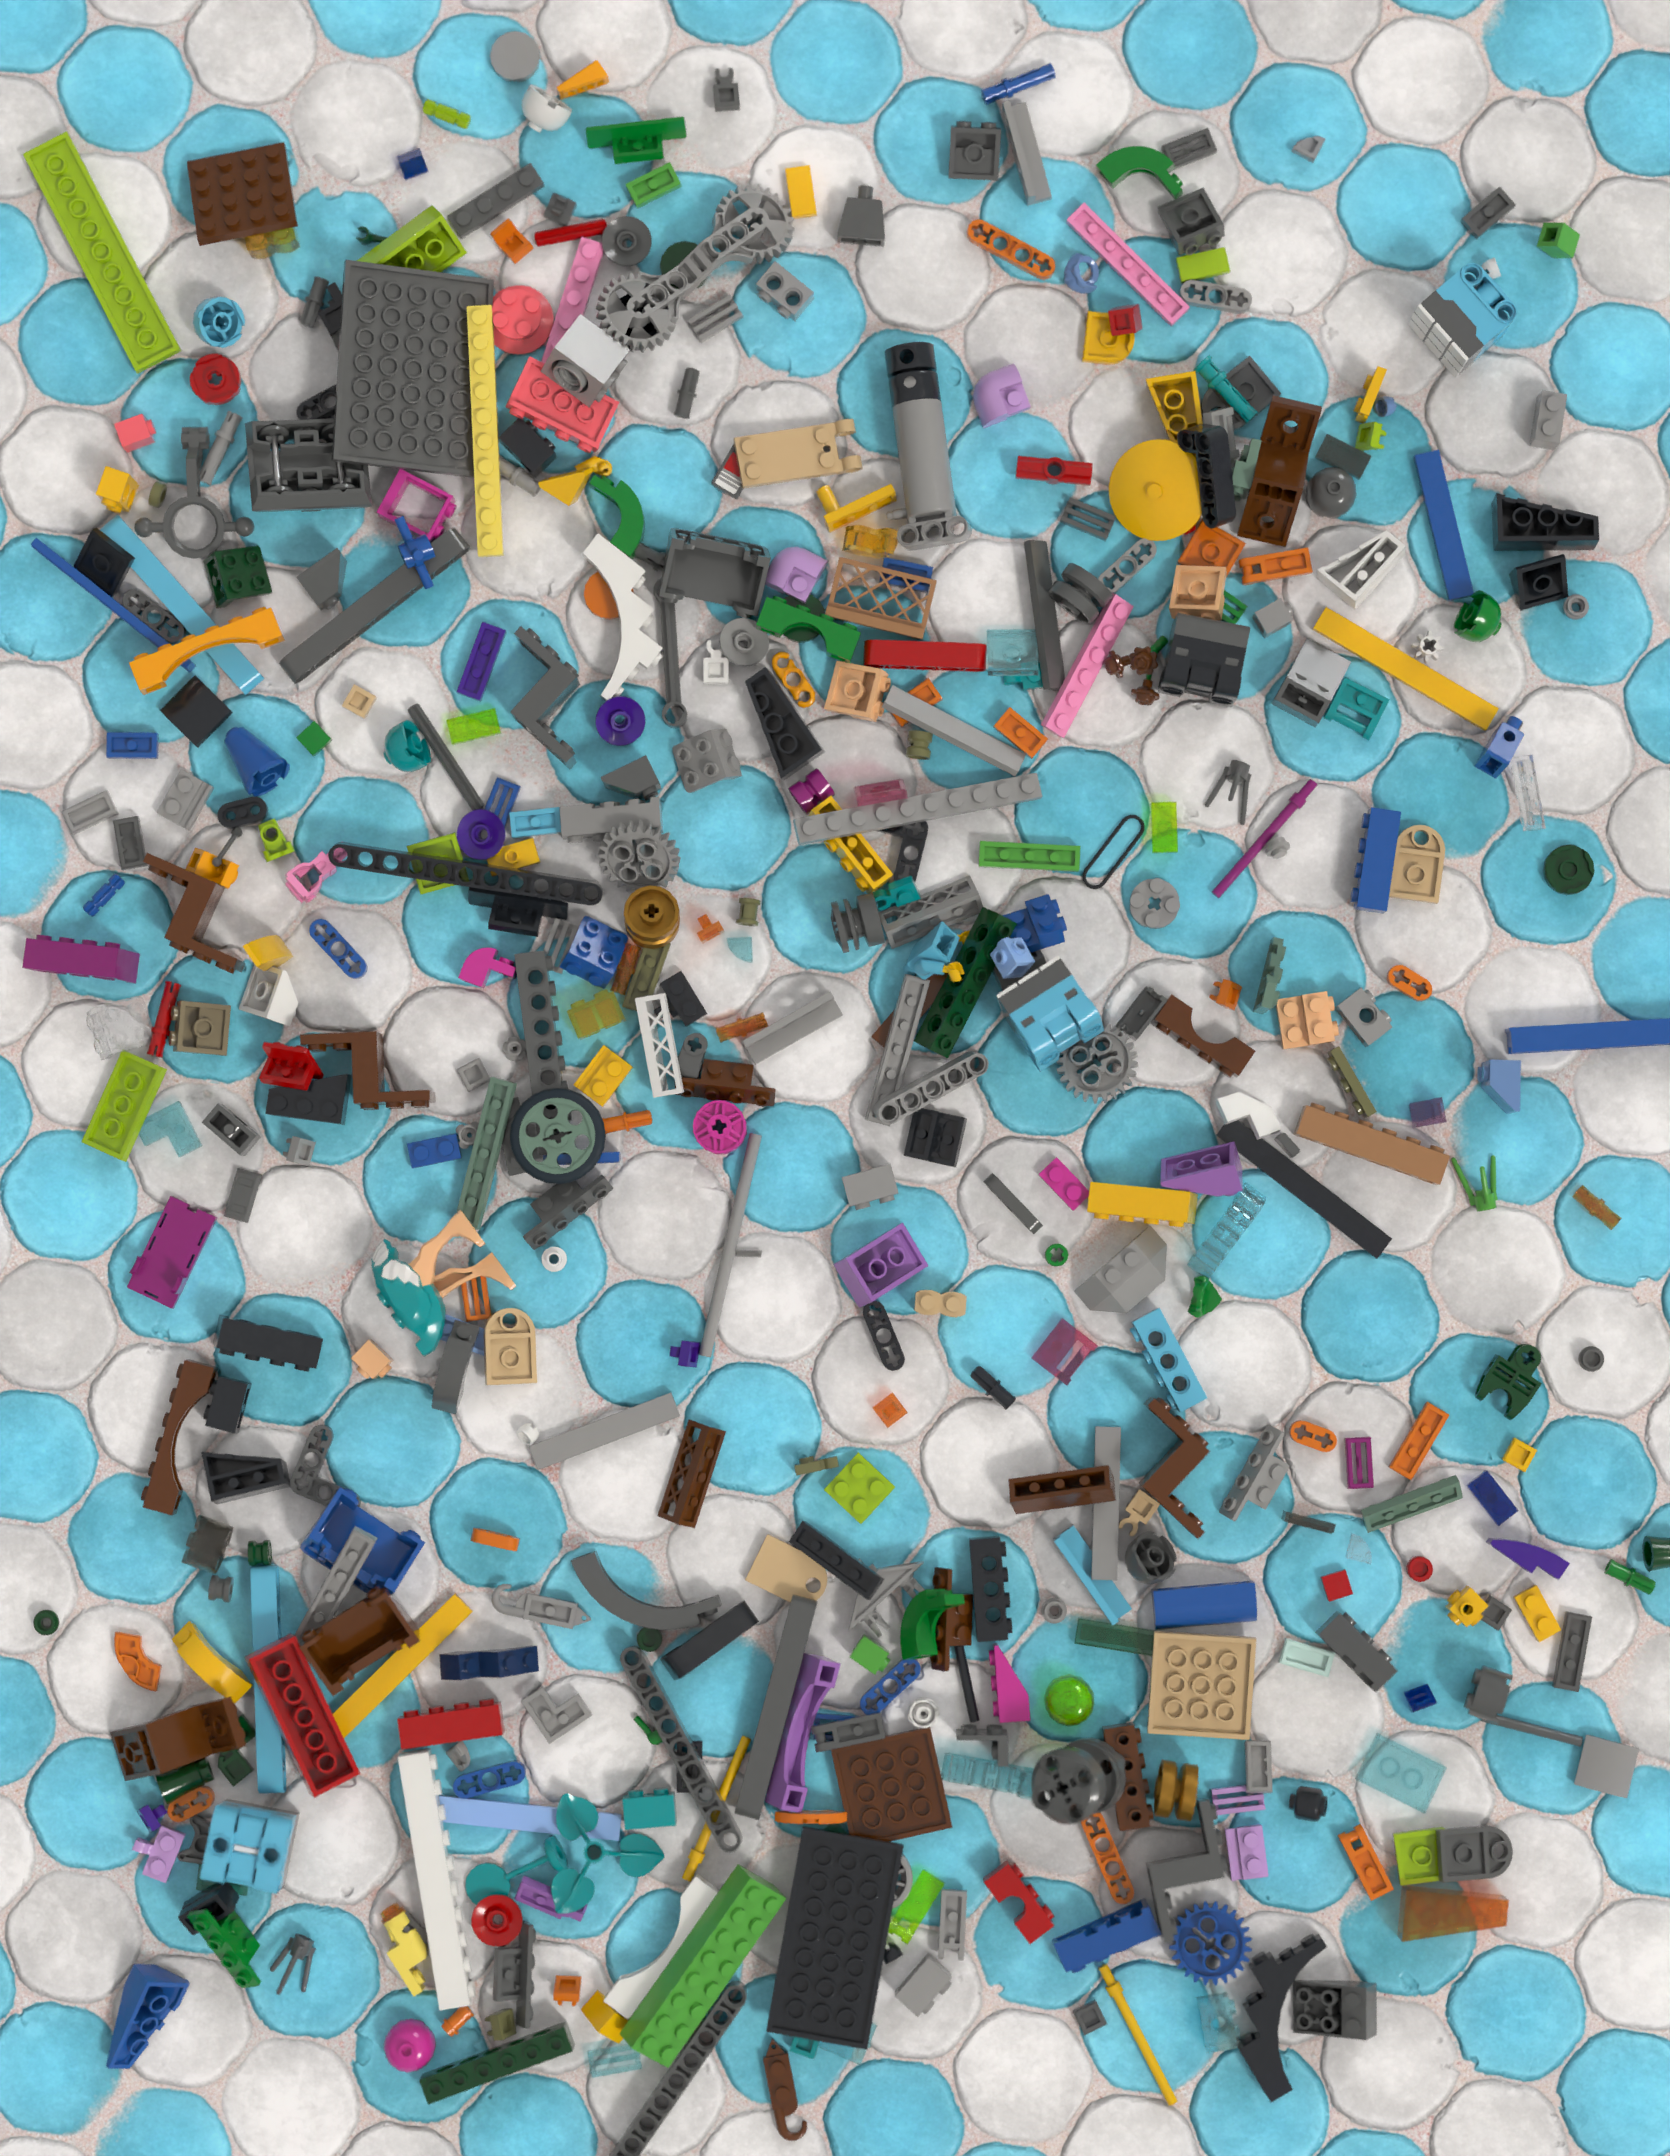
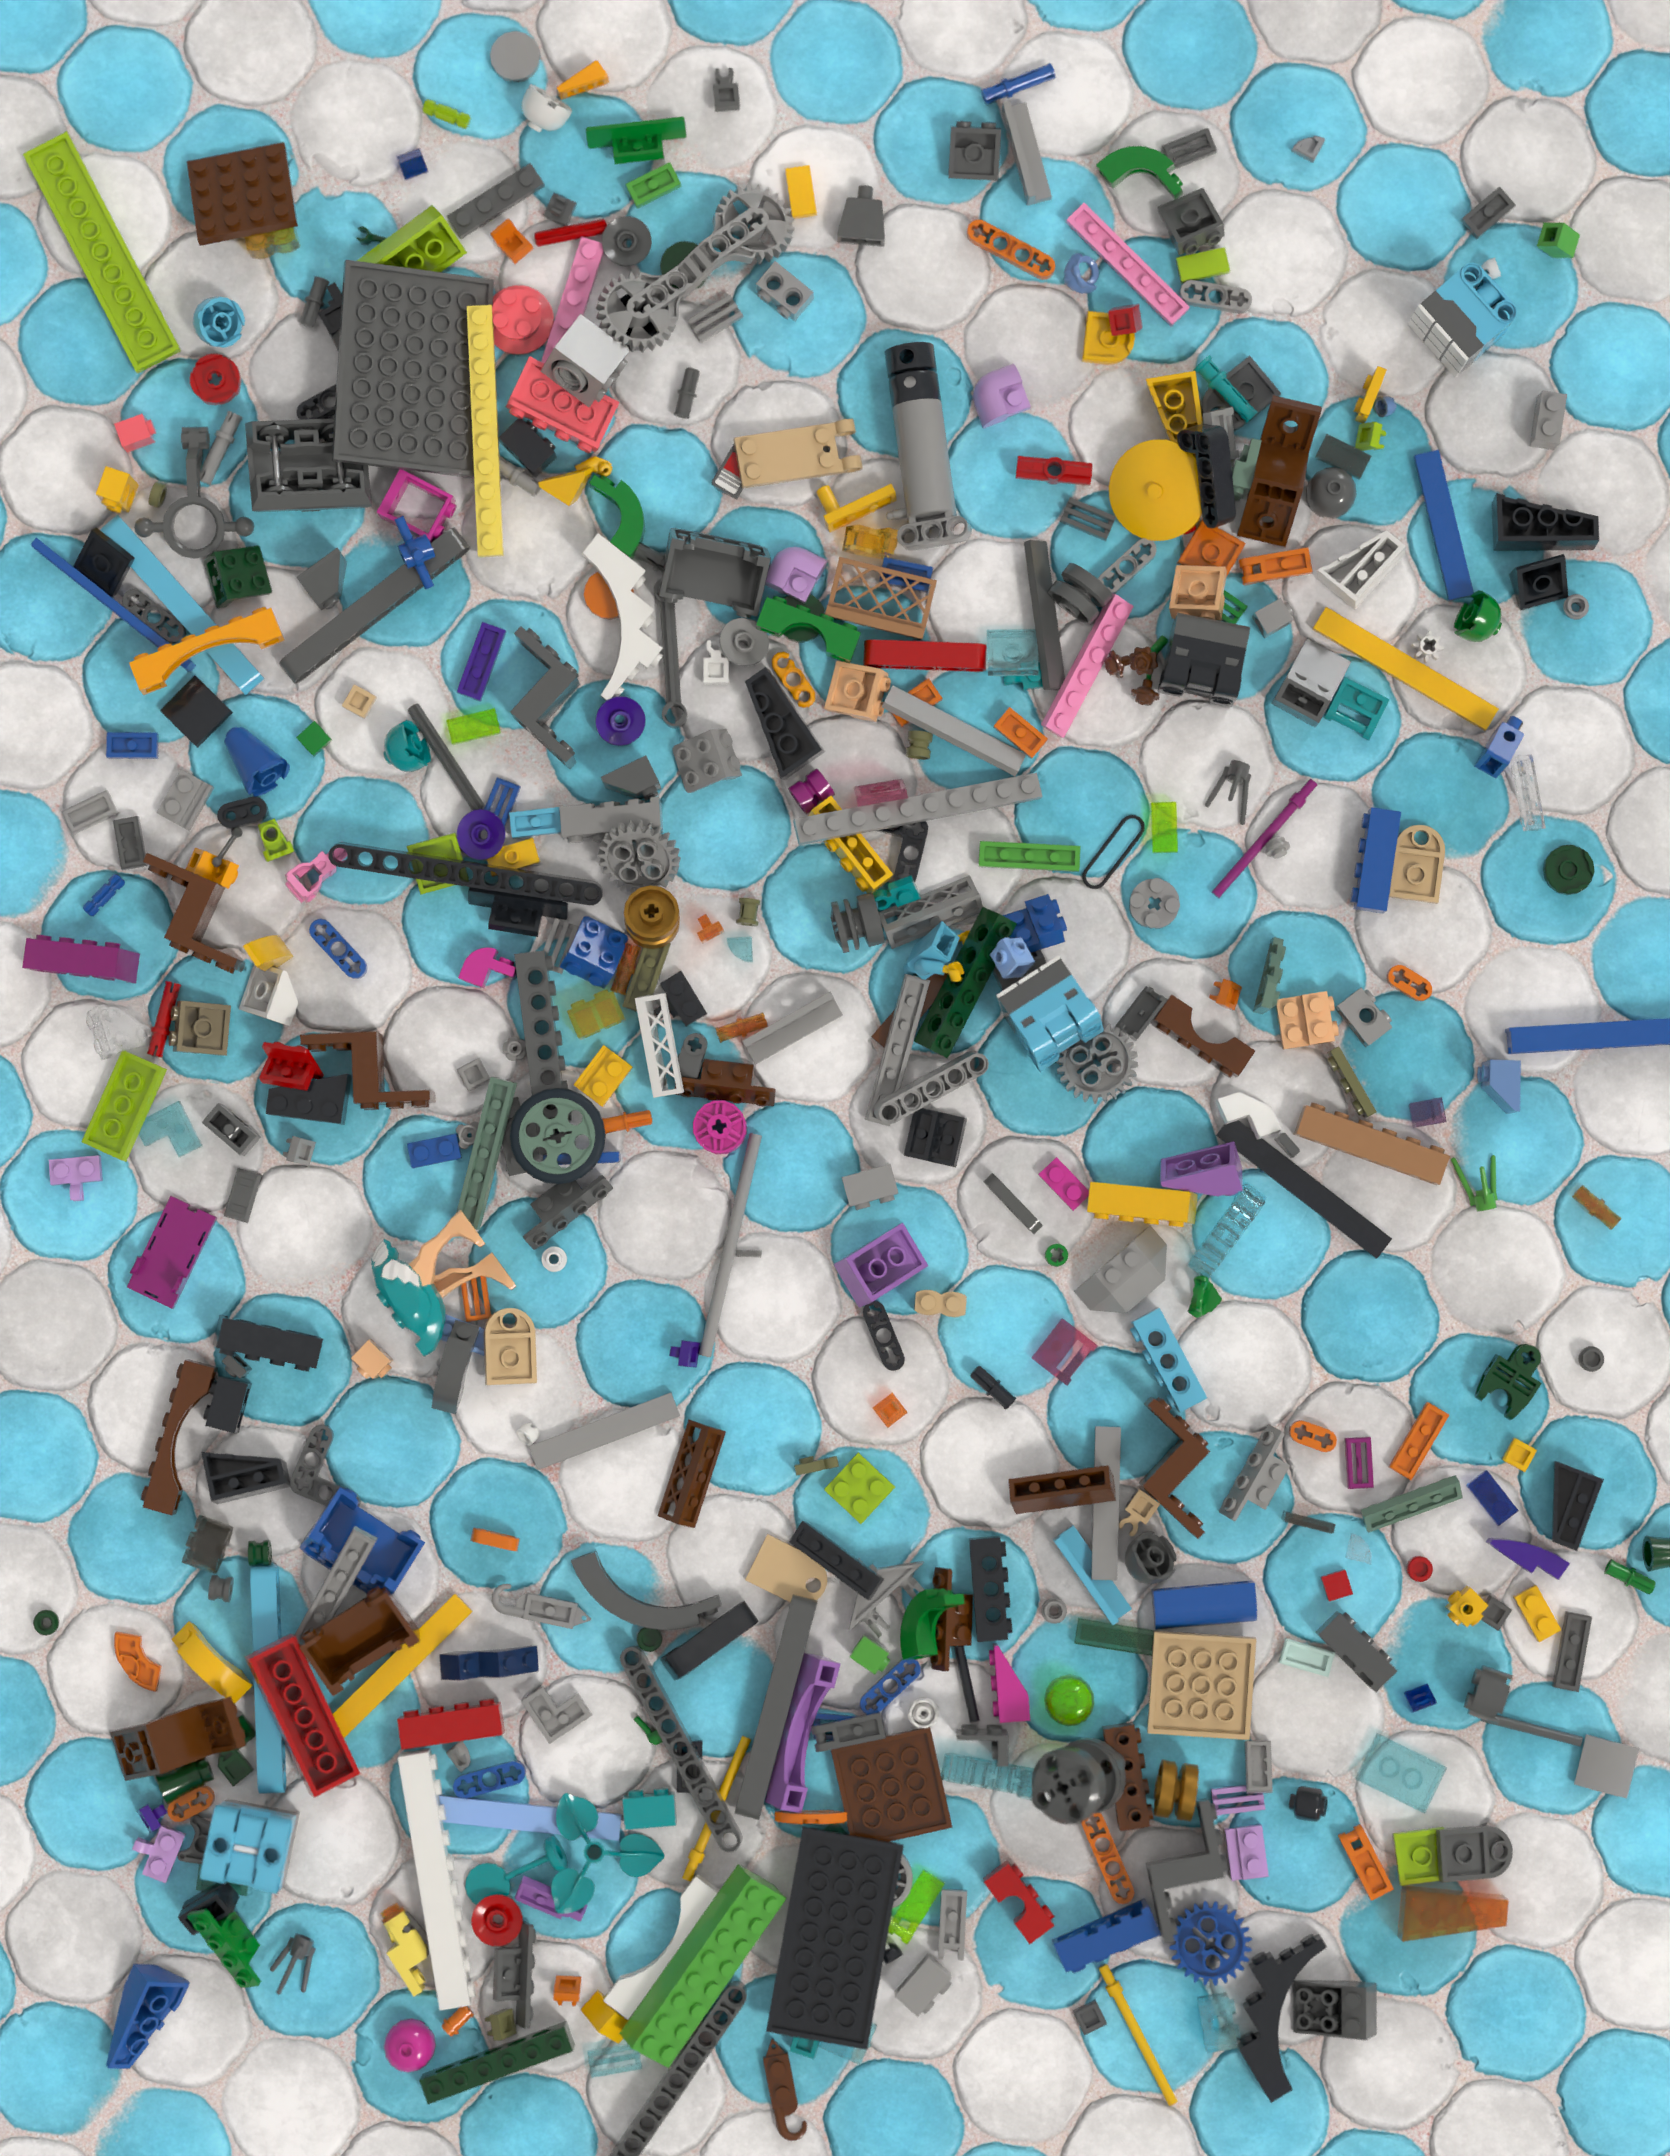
none -> lavender plate [49,1155,103,1201]
none -> dark grey plate [222,1353,252,1378]
none -> black wedge [1552,1461,1604,1551]

